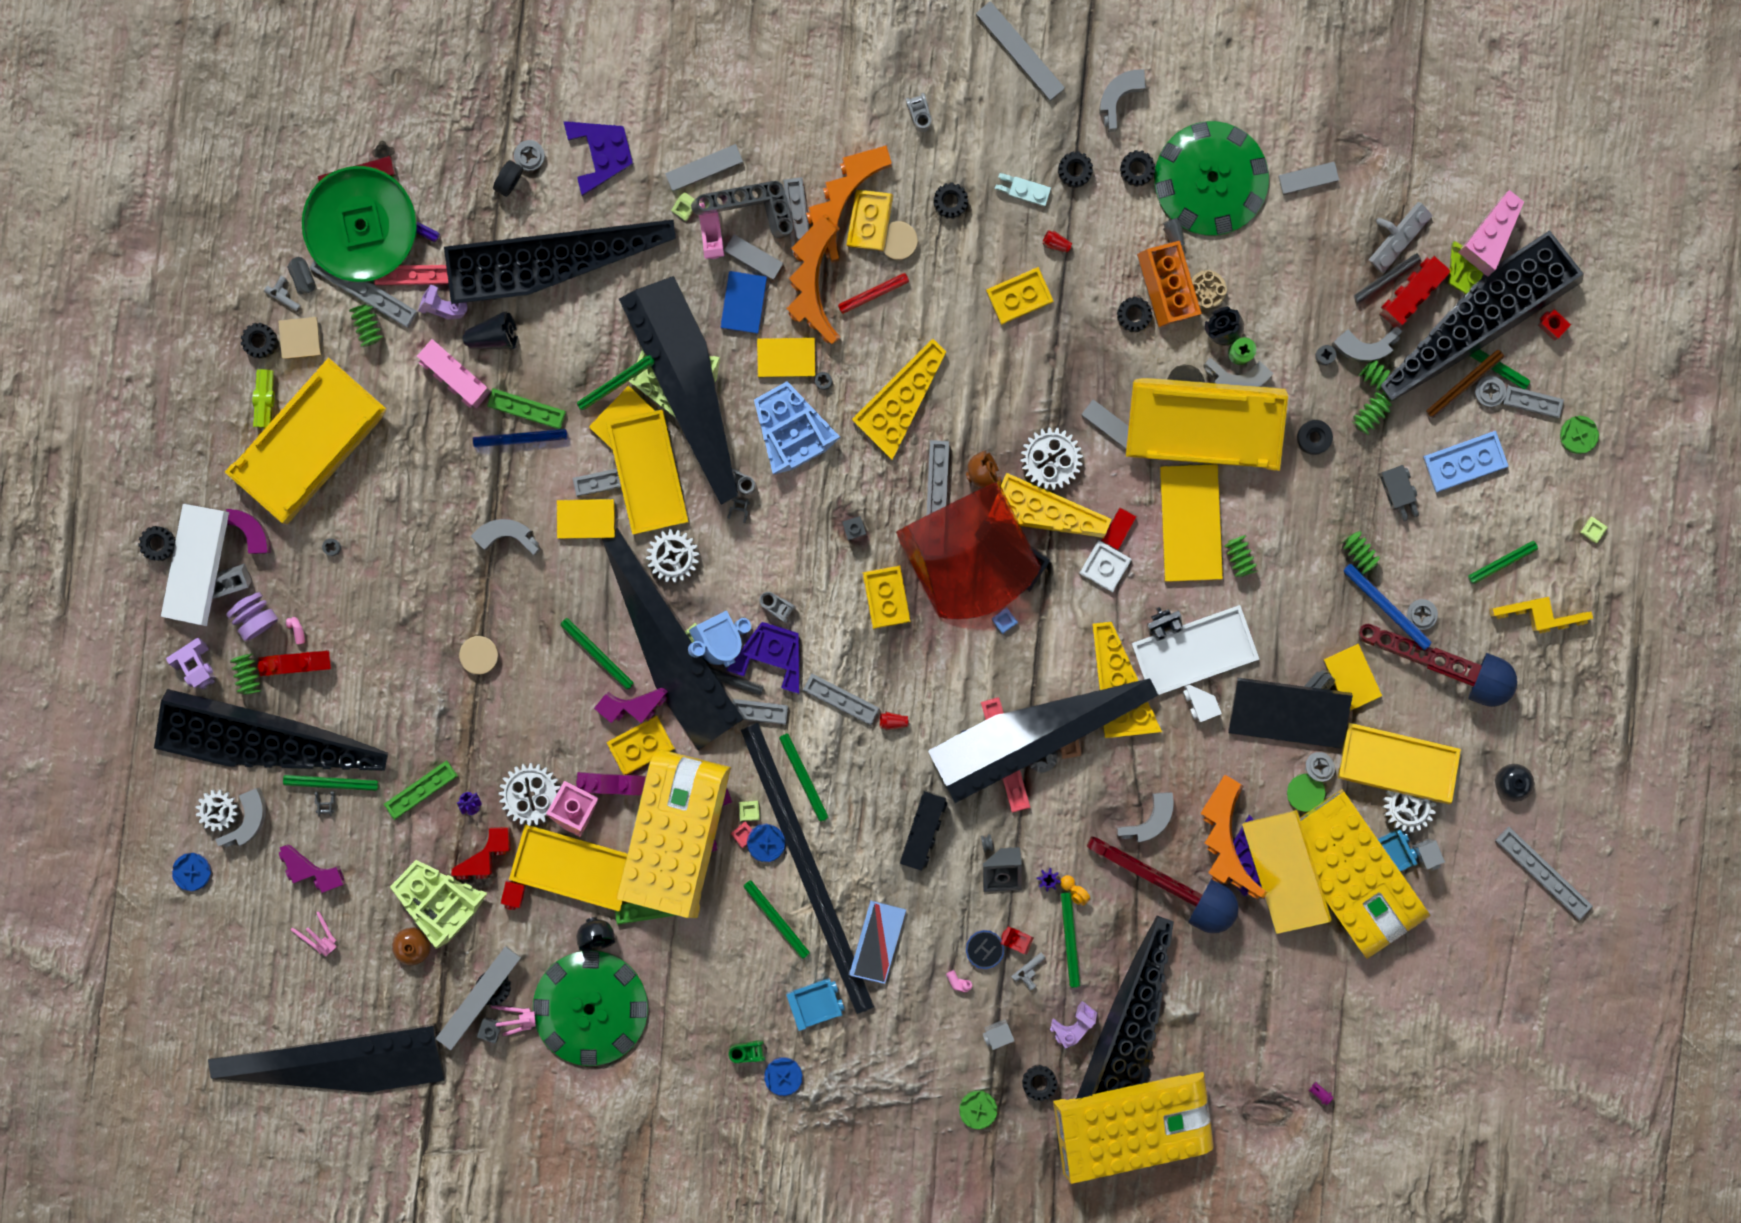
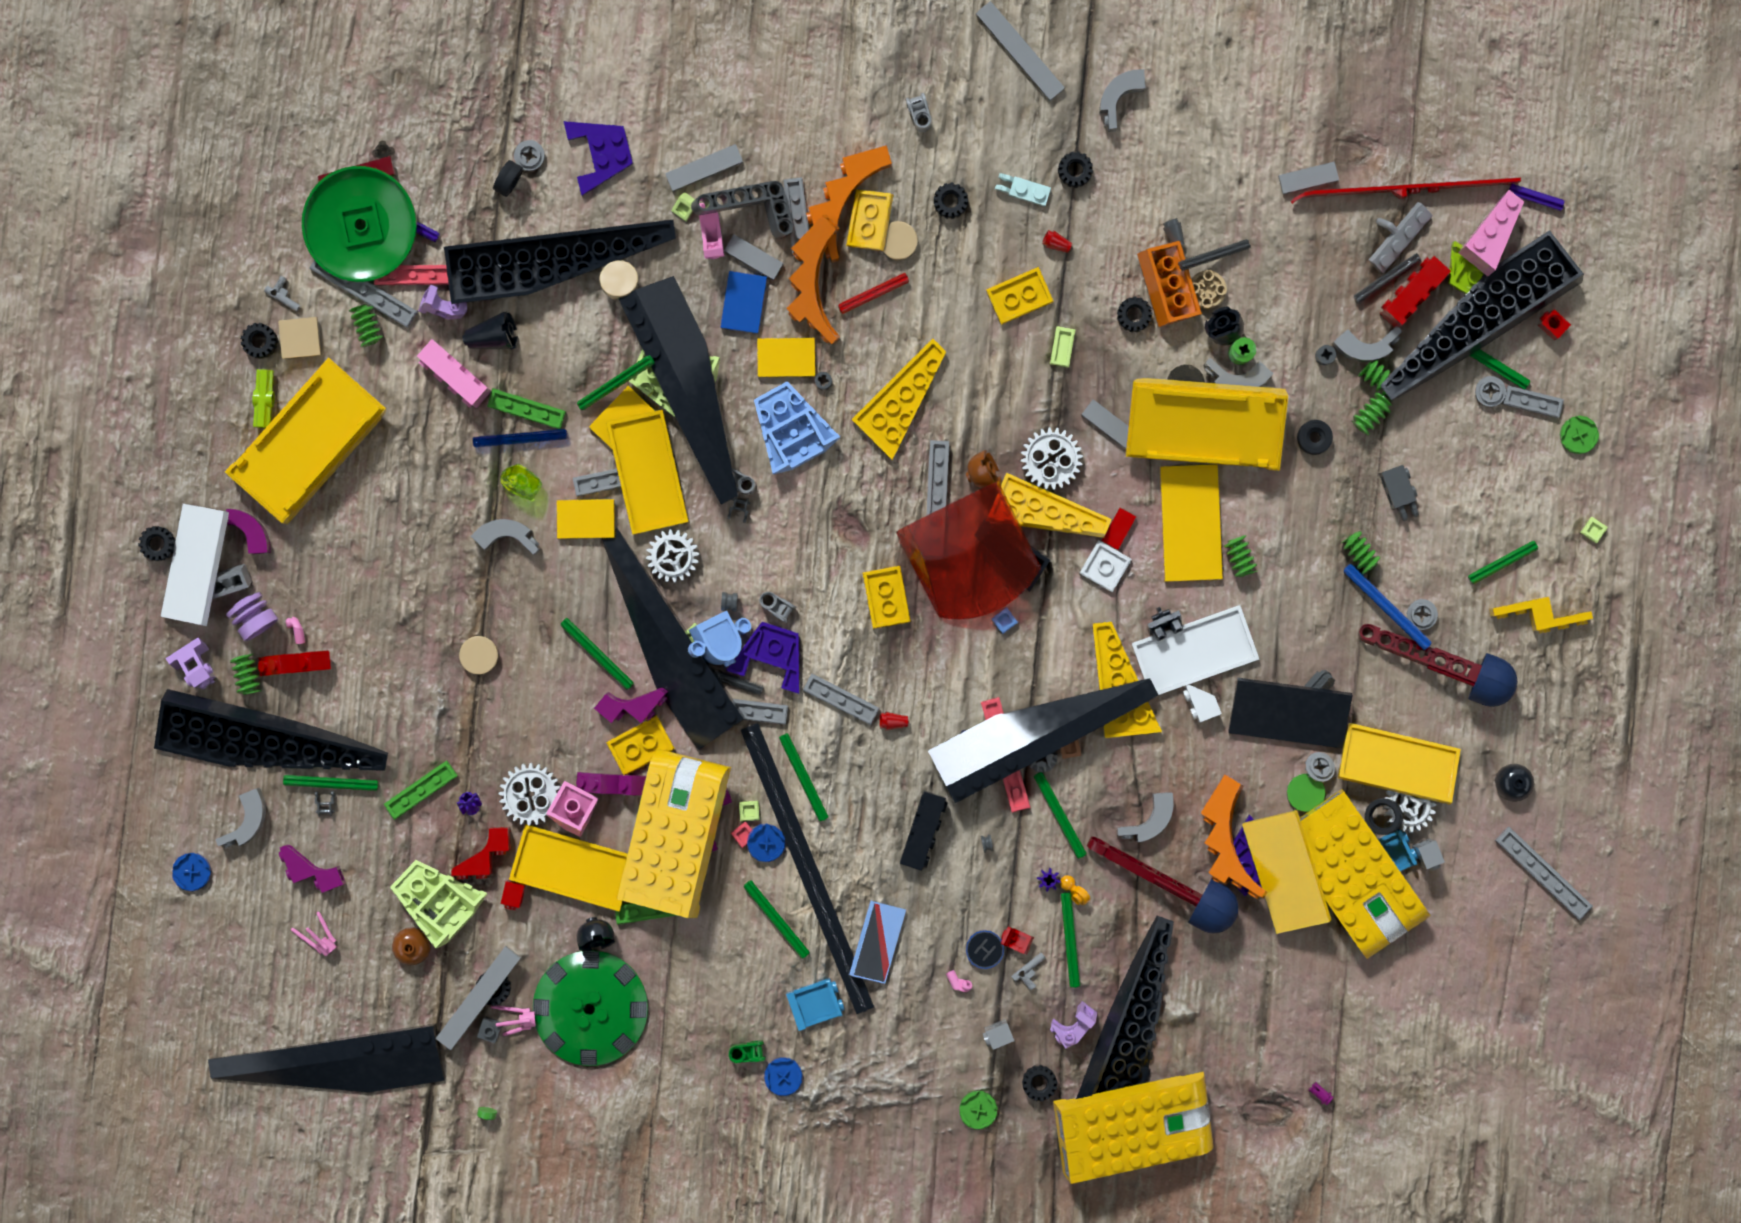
white gear [196,790,239,831] -> none
dark grey piece [287,257,316,294] -> none
dark grey bush [322,538,341,556] -> none
dark grey brick [842,516,866,541] -> none
dark grey slope [983,847,1022,892] -> none
black tyre [1120,150,1156,187] -> none
green dish [1154,121,1269,236] -> none
yellow tile [1323,644,1382,711] -> none
light blue tile [1423,431,1509,493] -> none
reddish brown axle [1426,350,1505,418] -> none
none -> bright green tile [477,1107,497,1120]
none -> clear neon green piece [500,464,542,500]
none -> tan tile [599,260,638,300]
none -> dark grey wheel [721,592,738,612]
none -> green axle [1034,772,1087,859]
none -> yellowish green tile [1050,326,1075,368]
none -> dark grey axle [1178,239,1251,271]
none -> red piece [1291,178,1521,204]
none -> black tyre [1365,799,1403,835]
none -> dark purple axle [1509,184,1564,211]

